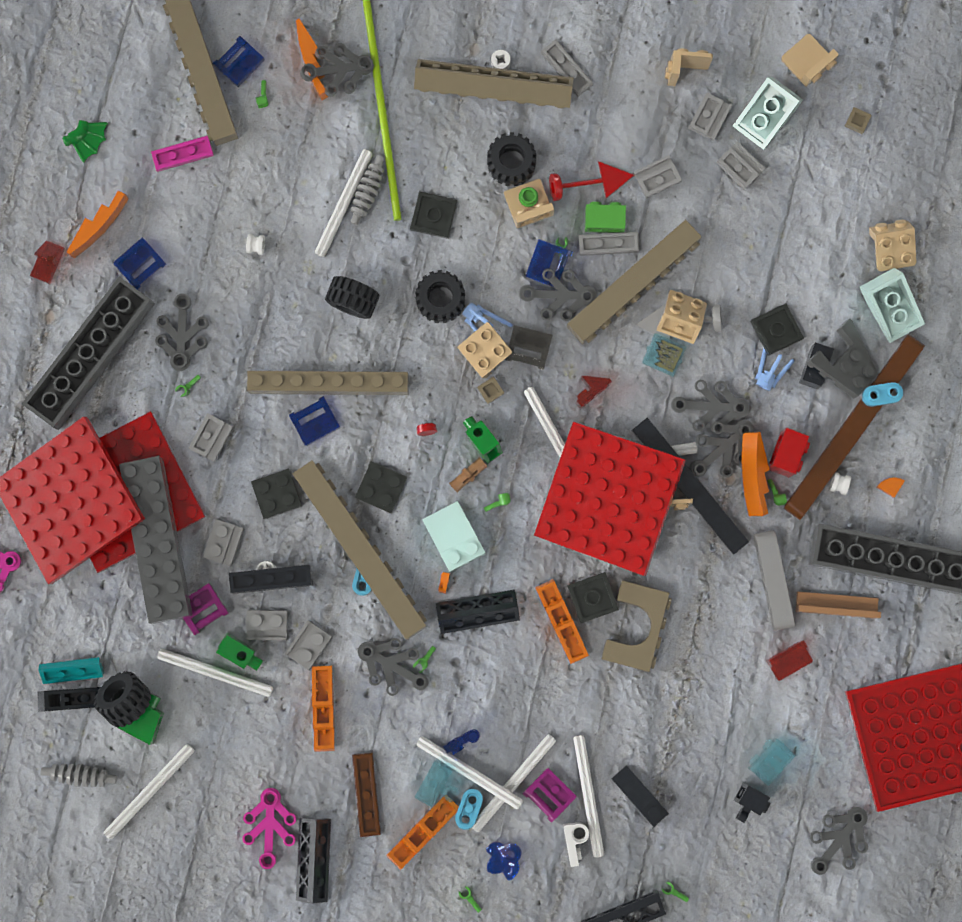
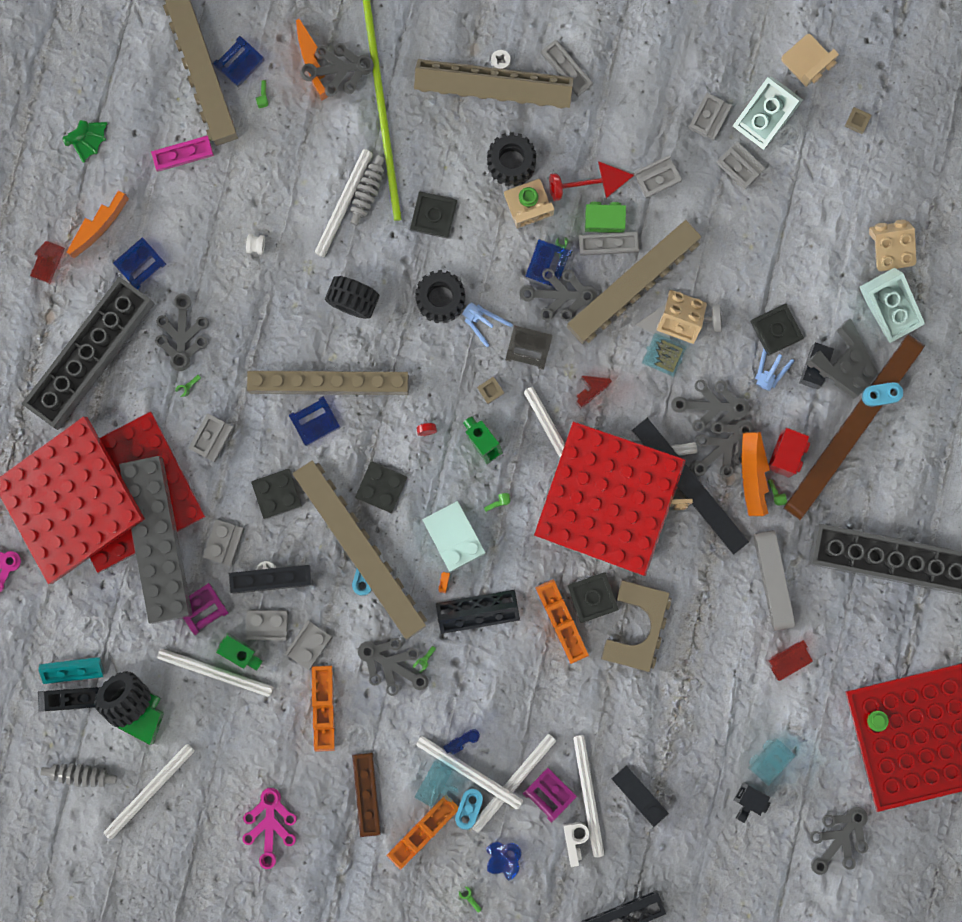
black fence [296,818,331,903] -> none
medium nougat pin [449,457,487,493] -> none
tan bracket [457,322,512,378] -> none
bright green hand [662,882,689,902] -> none
tan bracket [665,48,713,86] -> none
medium nougat fence [795,592,881,619] -> none
white wheel [829,472,851,495] -> none
orange tile [876,477,905,498] -> none
none -> bright green plate [867,711,888,731]

